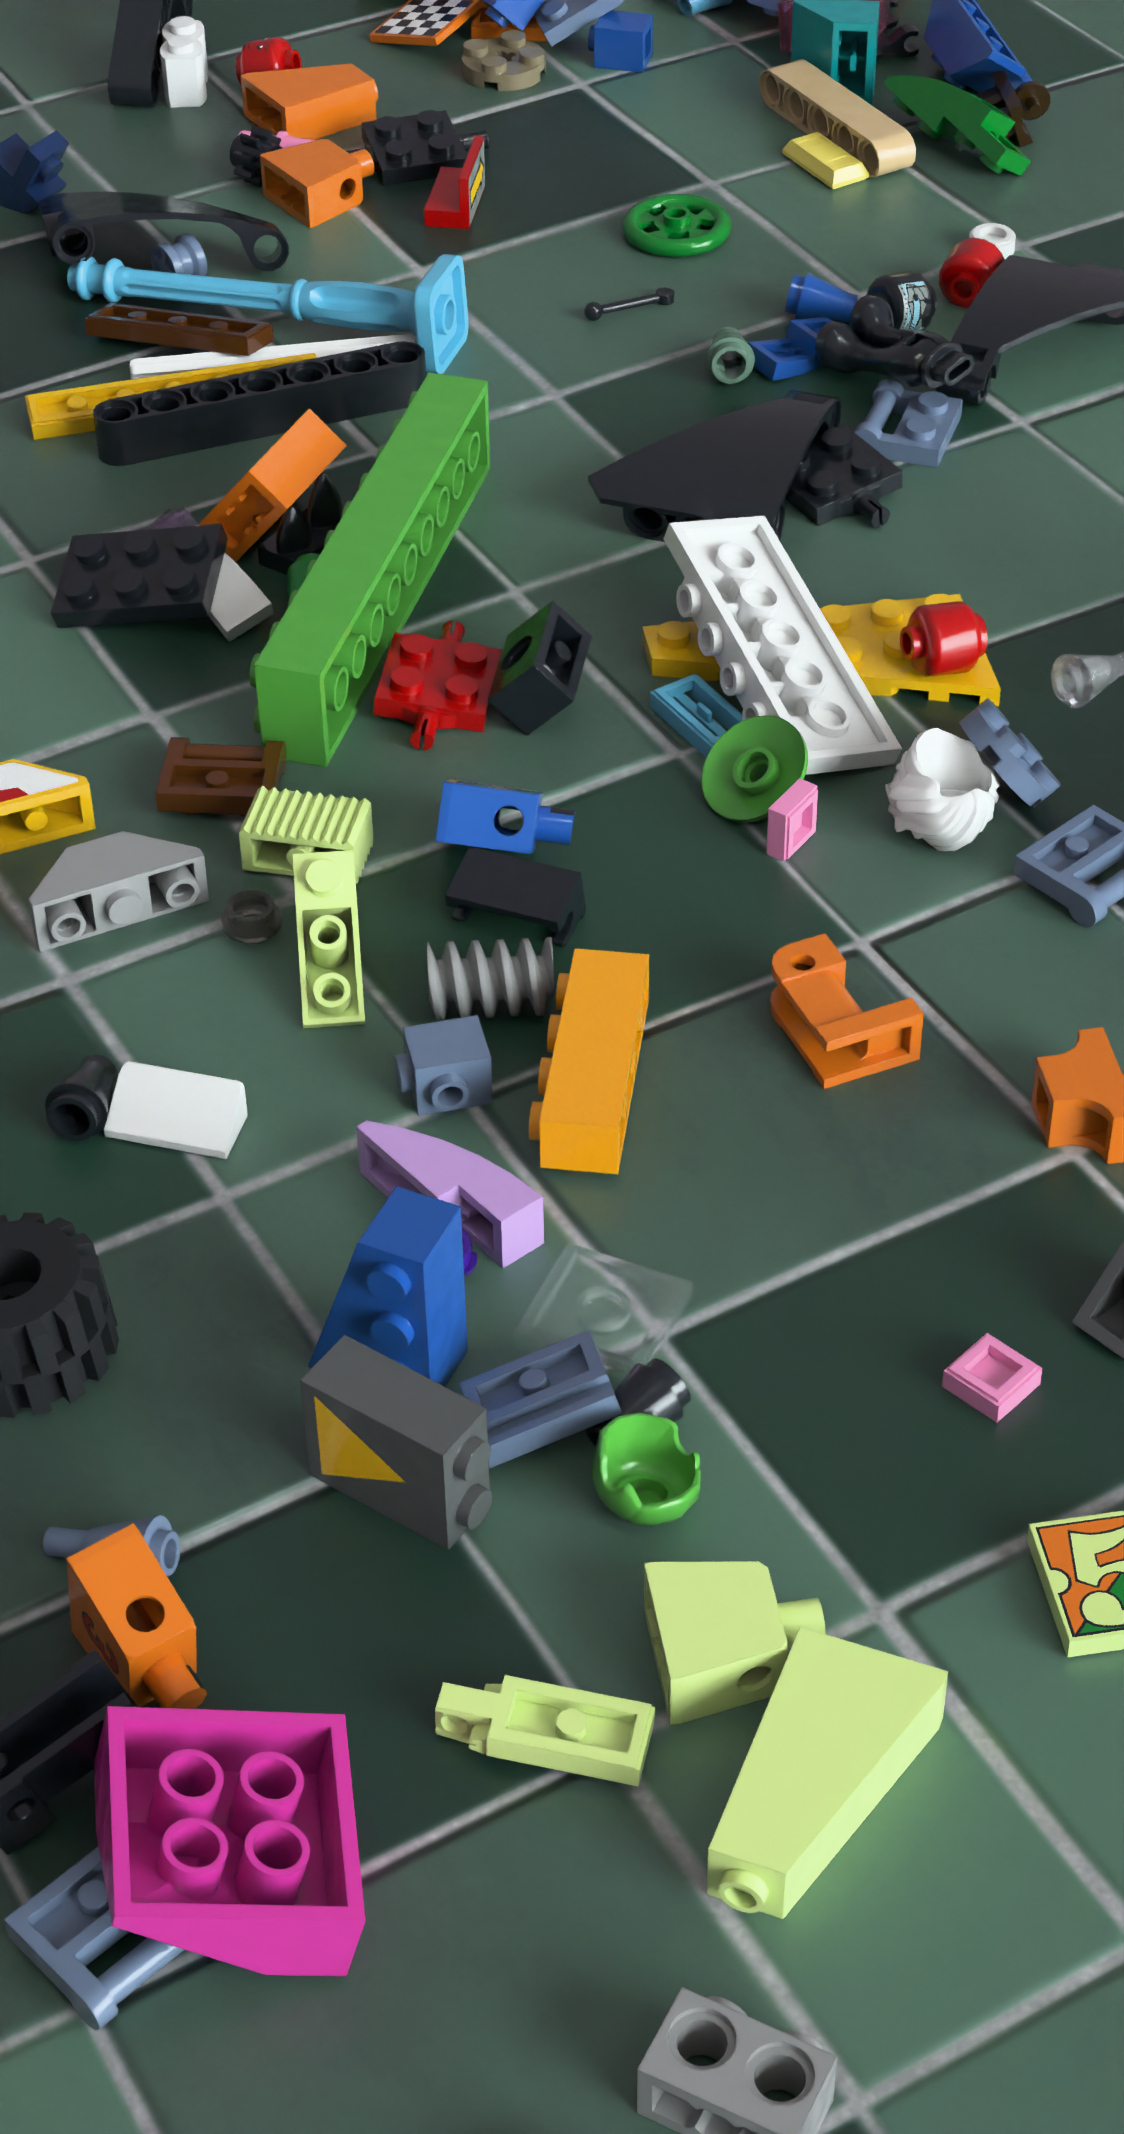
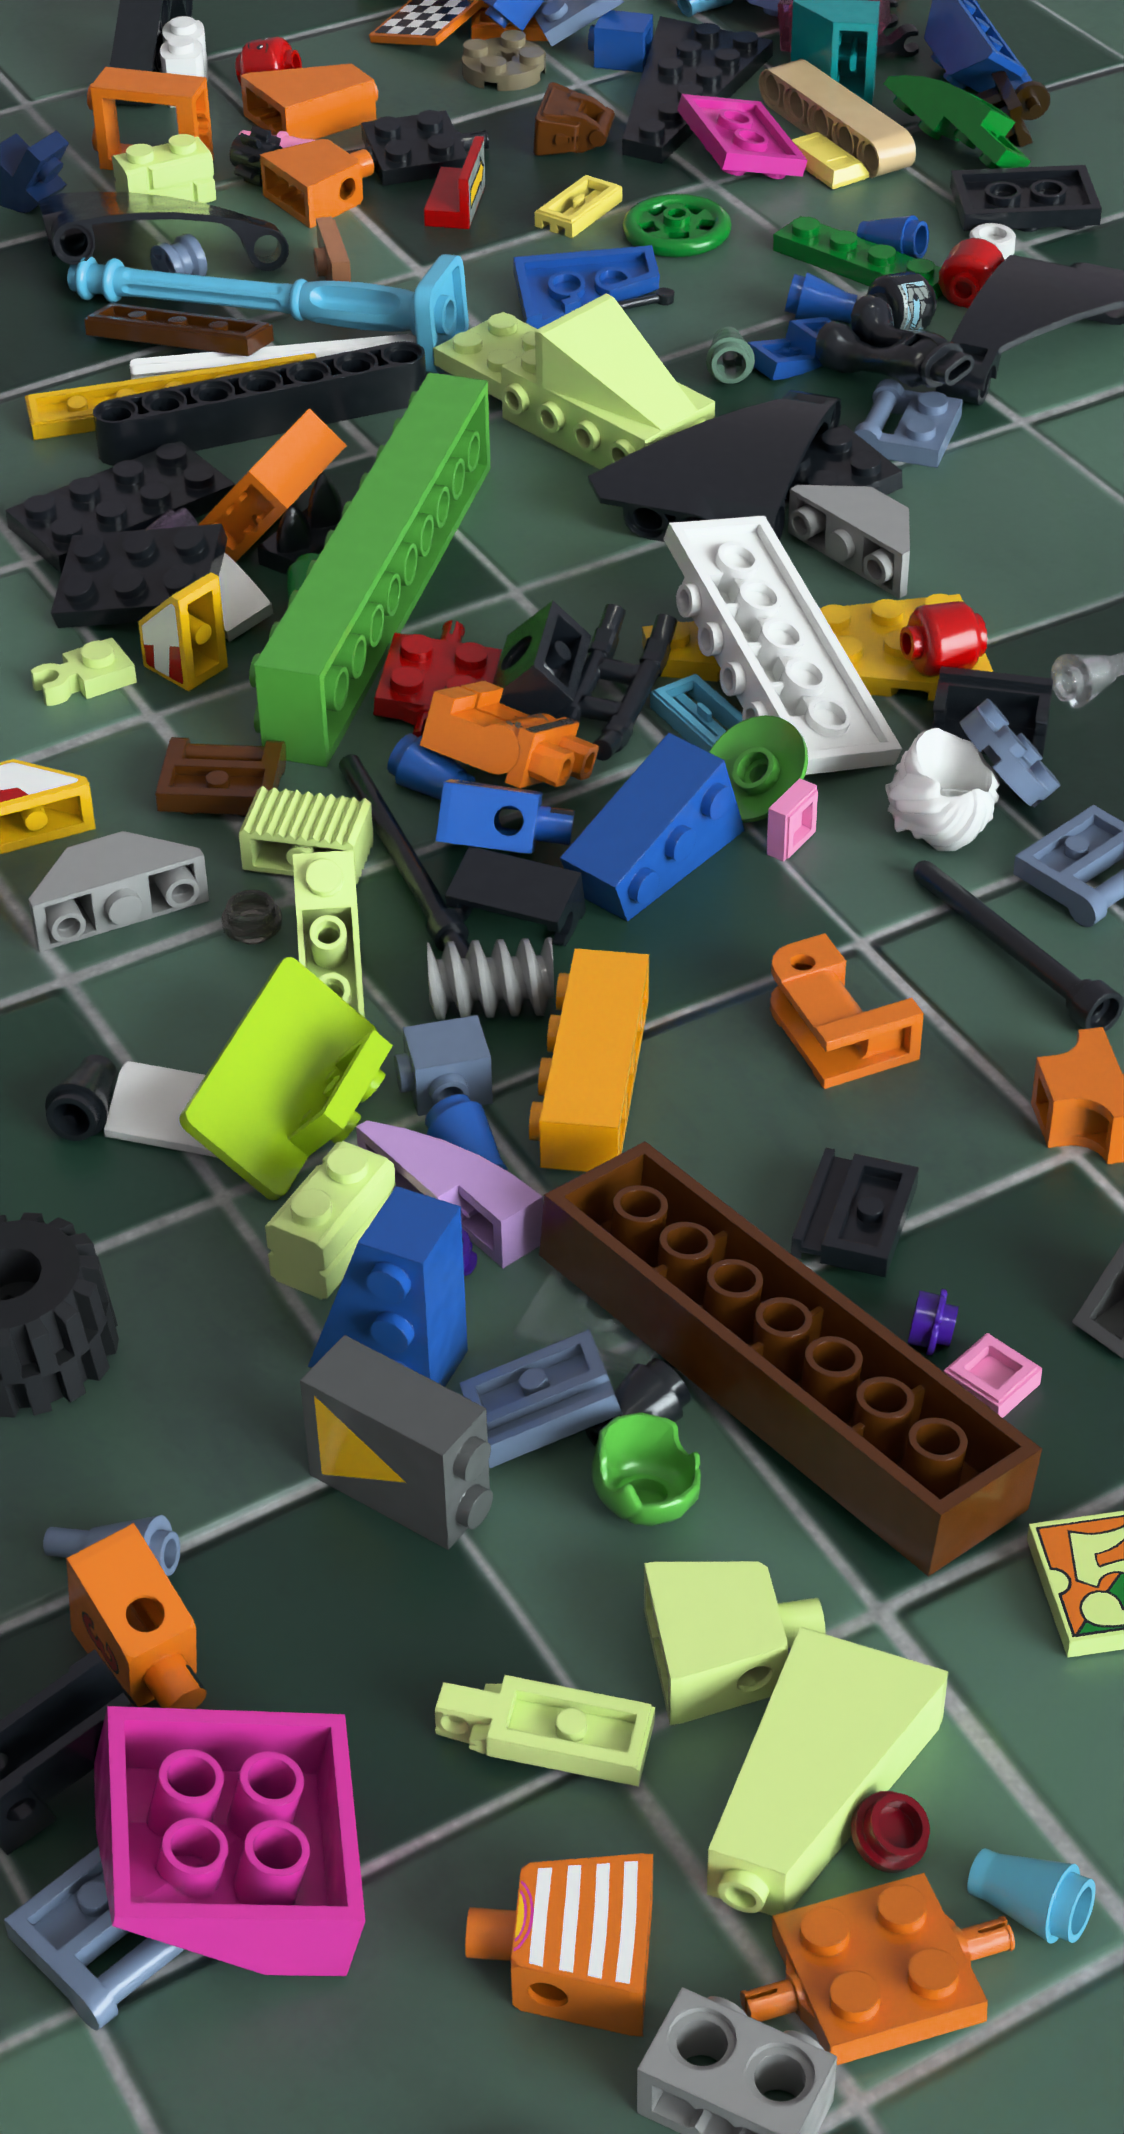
none -> black plate [5,441,235,573]
none -> yellowish green plate [31,637,137,706]
none -> orange window [87,67,214,170]
none -> yellowish green brick [112,134,216,203]
none -> yellow slope [138,572,228,692]
none -> lime bracket [179,957,393,1200]
none -> yellowish green brick [265,1141,396,1300]
none -> nougat plate [313,216,351,282]
none -> black bar [339,754,470,958]
none -> blue cone [387,733,475,800]
none -> orange hips [420,681,599,789]
none -> blue cone [425,1094,508,1171]
none -> yellowish green wedge [433,293,715,470]
none -> orange torso [465,1853,653,2037]
none -> blue wing [513,245,660,329]
none -> reddish brown piece [533,82,615,156]
none -> light yellow tile [534,175,622,238]
none -> reddish brown brick [539,1141,1042,1577]
none -> black piece [553,604,678,761]
none -> blue wedge [560,733,745,922]
none -> black wing [622,16,773,164]
none -> dark pink plate [677,94,808,179]
none -> orange plate [740,1873,1015,2065]
none -> green plate [773,216,943,299]
none -> light grey slope [788,485,910,599]
none -> black plate [791,1147,919,1278]
none -> dark red plate [851,1791,930,1873]
none -> blue cone [857,215,929,259]
none -> dark purple plate [907,1288,959,1355]
none -> black piece [913,860,1124,1031]
none -> black hinge [932,666,1054,761]
none -> black plate [950,165,1102,232]
none -> medium azure cone [967,1848,1096,1943]

